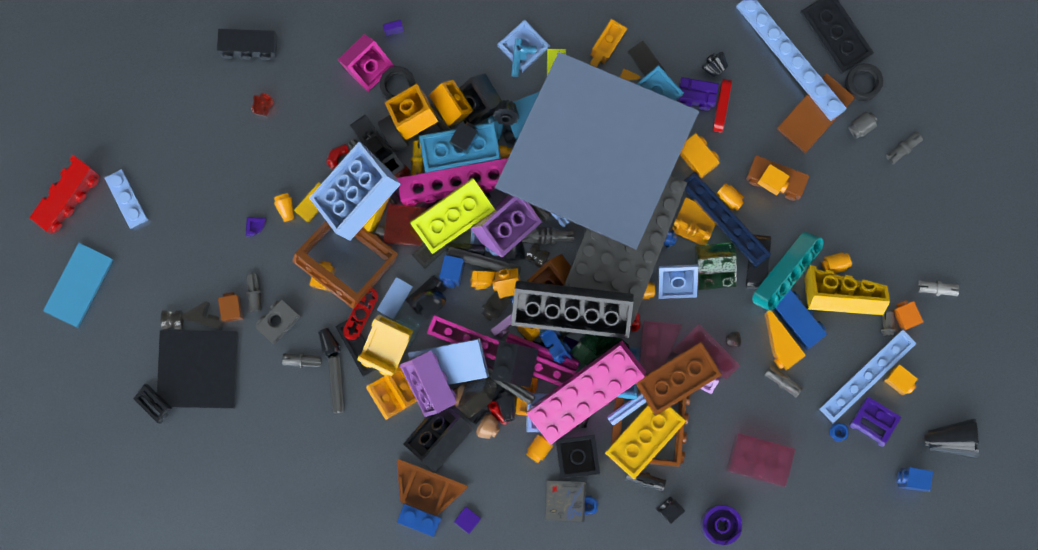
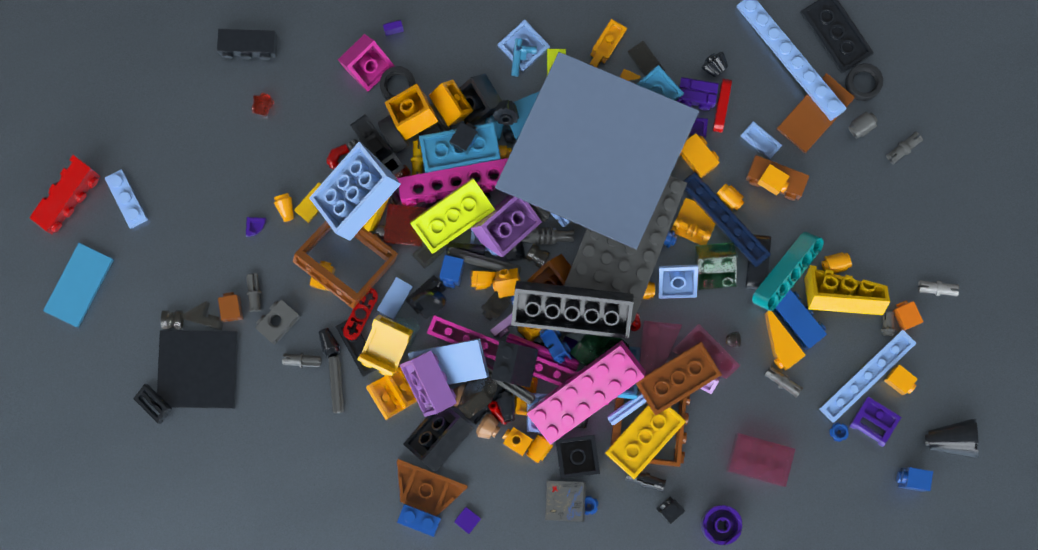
none -> light orange brick [502,427,533,457]
none -> dark purple tile [689,117,708,138]
none -> light blue tile [741,121,782,160]

